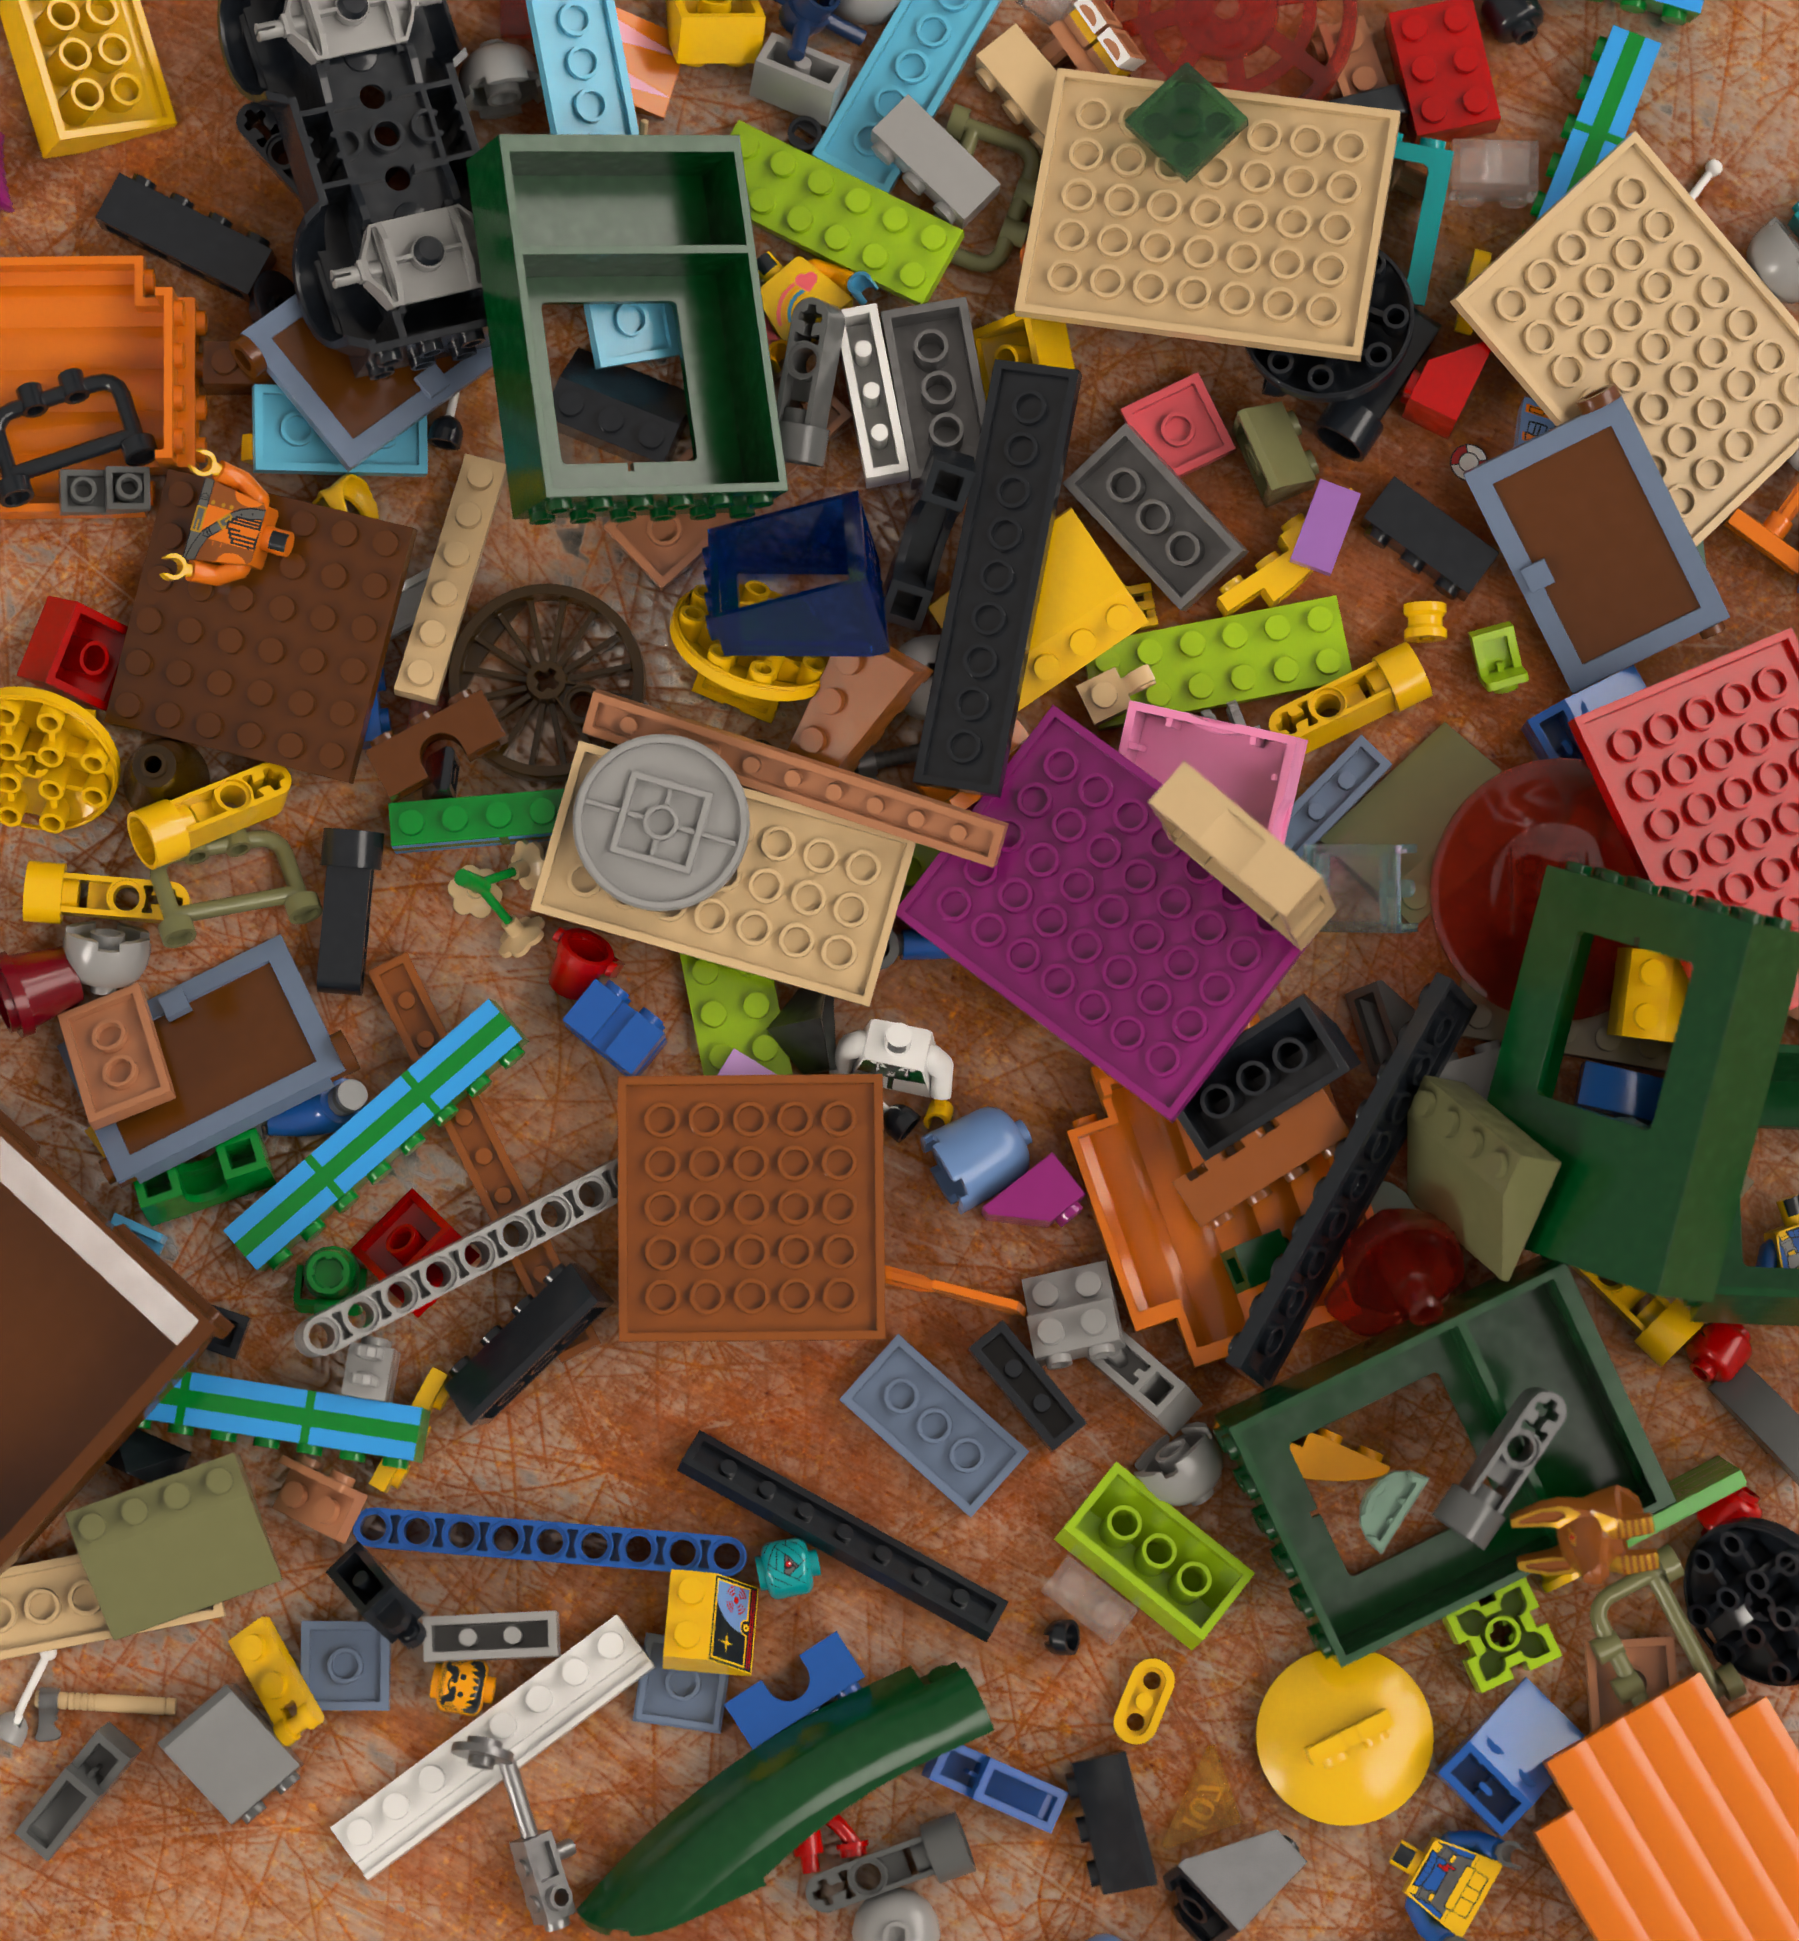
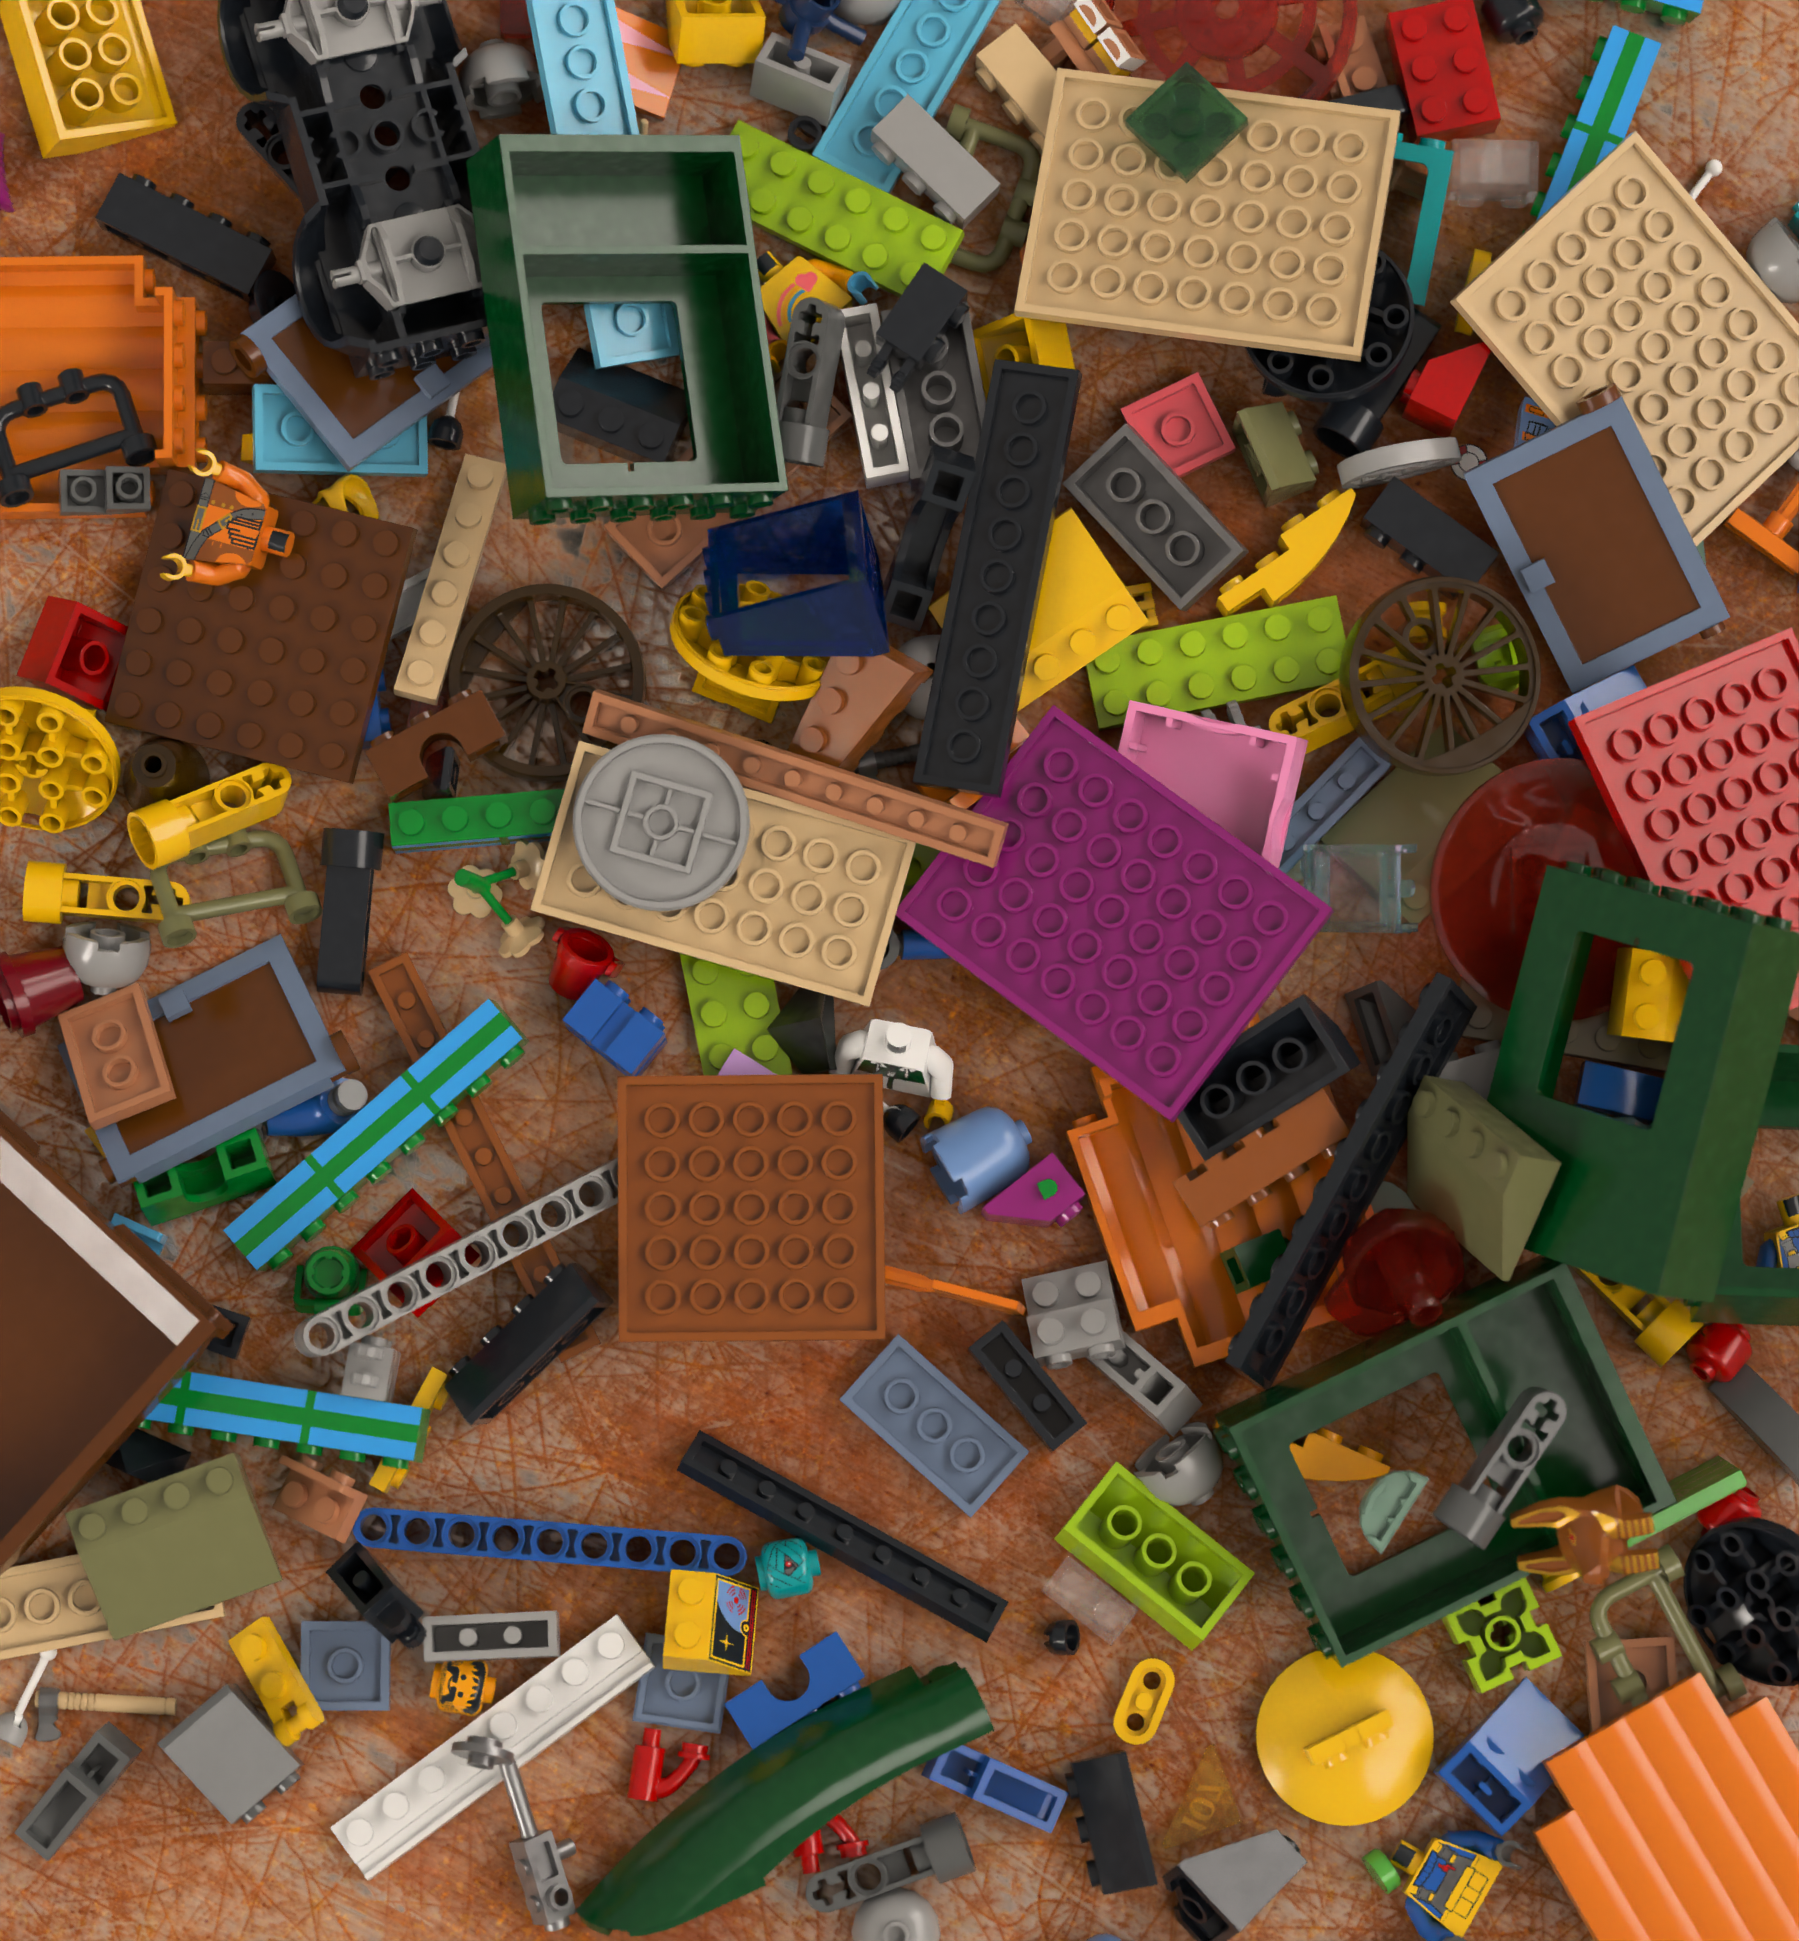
tan plate [1076,664,1156,727] -> none
tan tile [1148,761,1337,951] -> none
medium lavender tile [1289,479,1361,577] -> none
none -> red plant [627,1727,711,1802]
none -> black hinge [867,262,970,393]
none -> green piece [1037,1179,1057,1200]
none -> light grey piece [1337,437,1462,489]
none -> dark brown piece [1339,576,1541,776]
none -> bright green tile [1362,1848,1401,1894]

